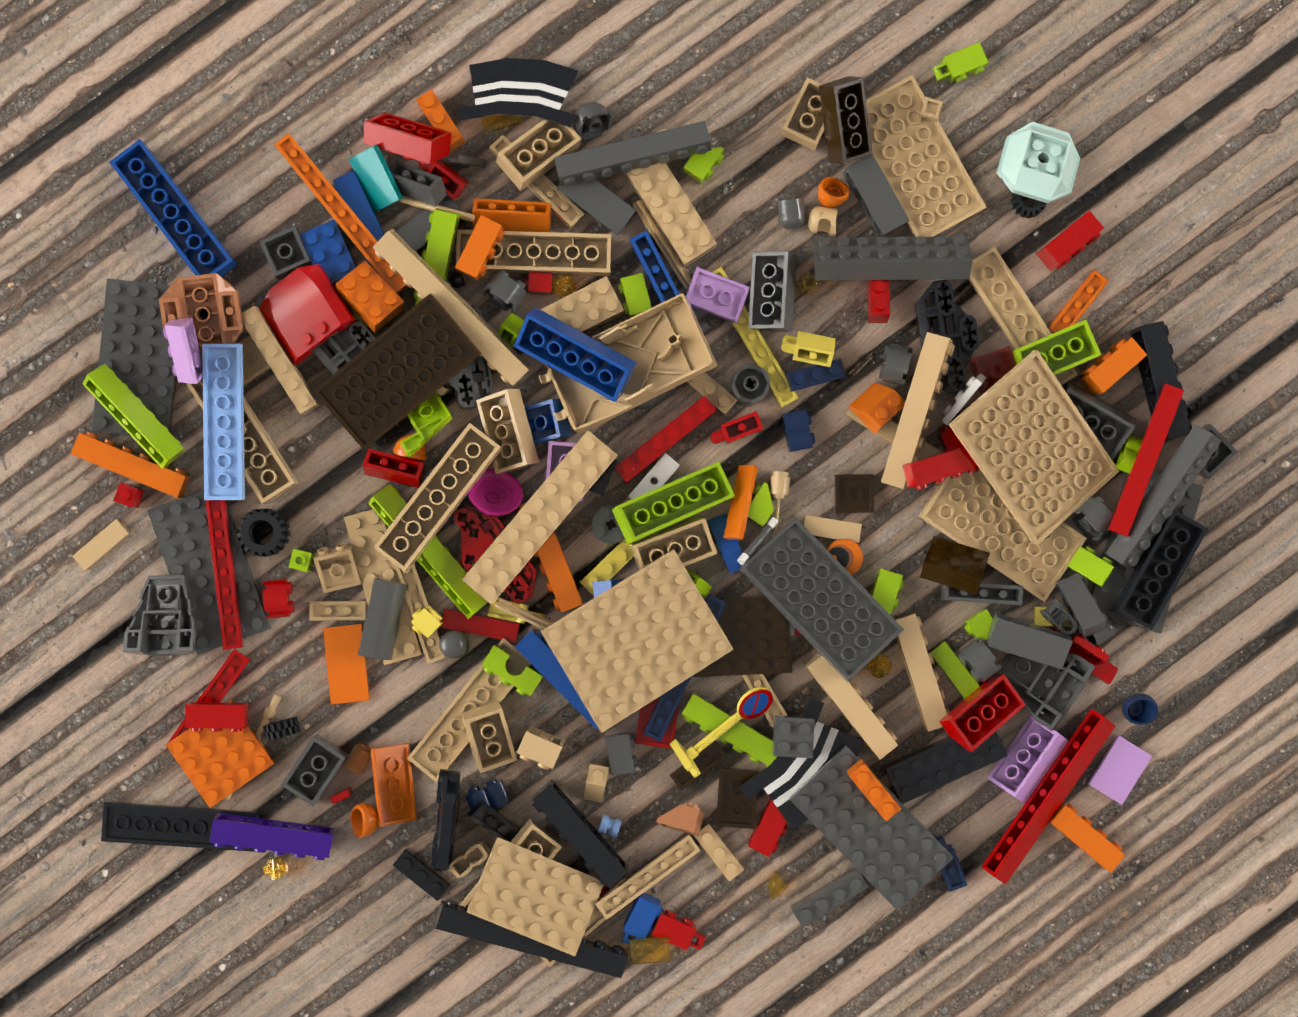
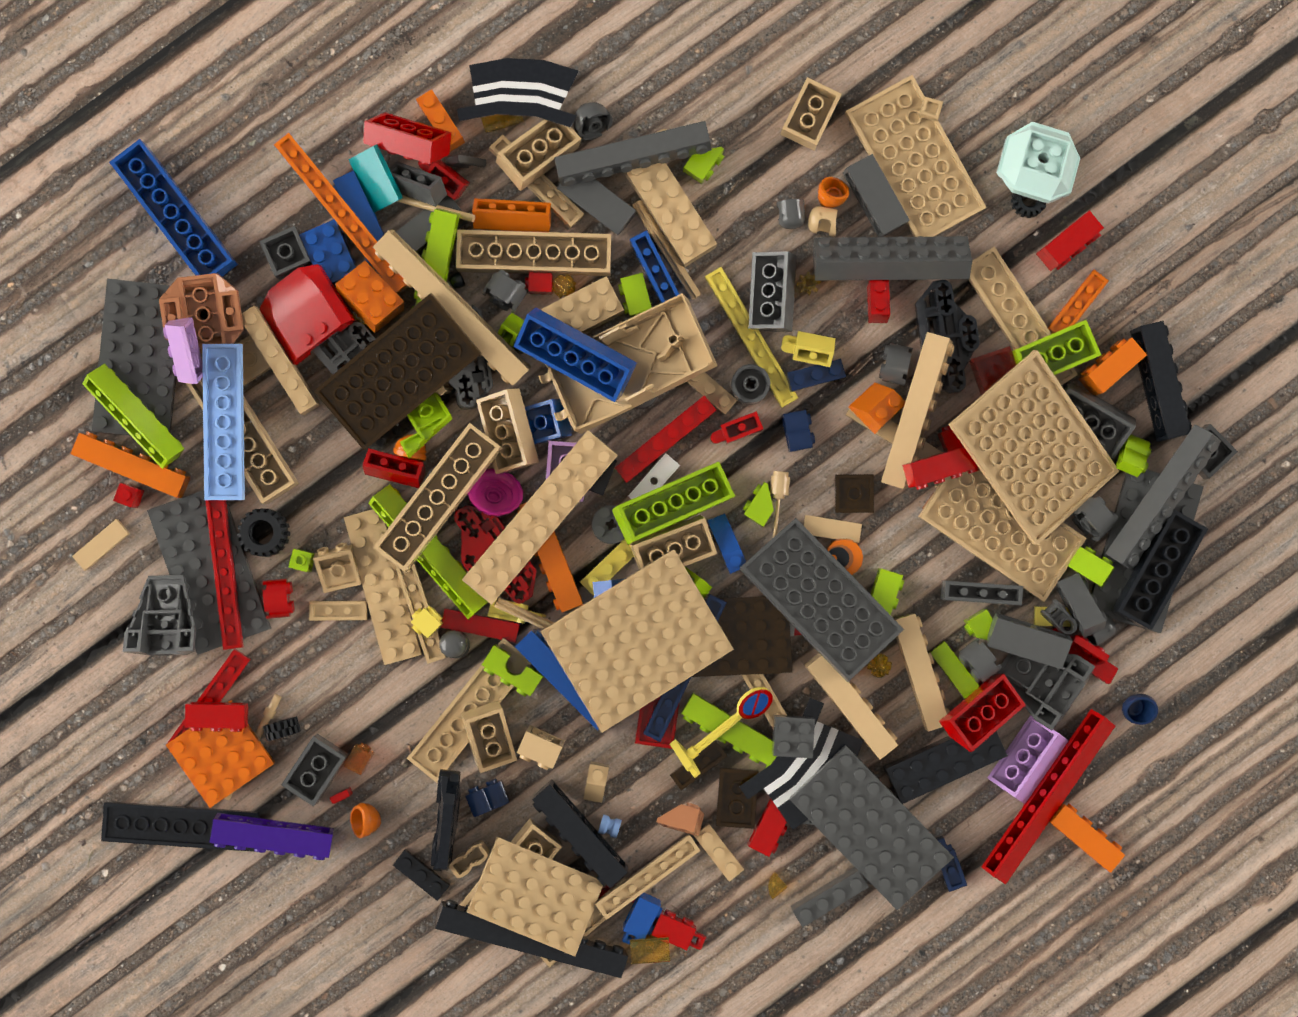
clear yellow gear [263,857,288,880] -> none
orange tile [323,624,370,705] -> none
dark grey brick [358,578,407,660] -> none
orange tile [371,743,417,827] -> none
orange brick [455,215,505,281] -> none
black plate [468,800,520,842] -> none
dark grey brick [606,732,638,776] -> none
lavender tile [686,267,750,324] -> none
orange tile [724,465,758,540] -> none
dark grey bar [737,517,778,565] -> none
dark brown brick [819,76,873,164] -> none
orange brick [846,759,901,821] -> none
dark brown brick [920,536,990,595] -> none
lime brick [932,42,989,83] -> none
white tile [942,374,986,425] -> none
lavender tile [1088,735,1152,805] -> none
red tile [1108,384,1184,537] -> none

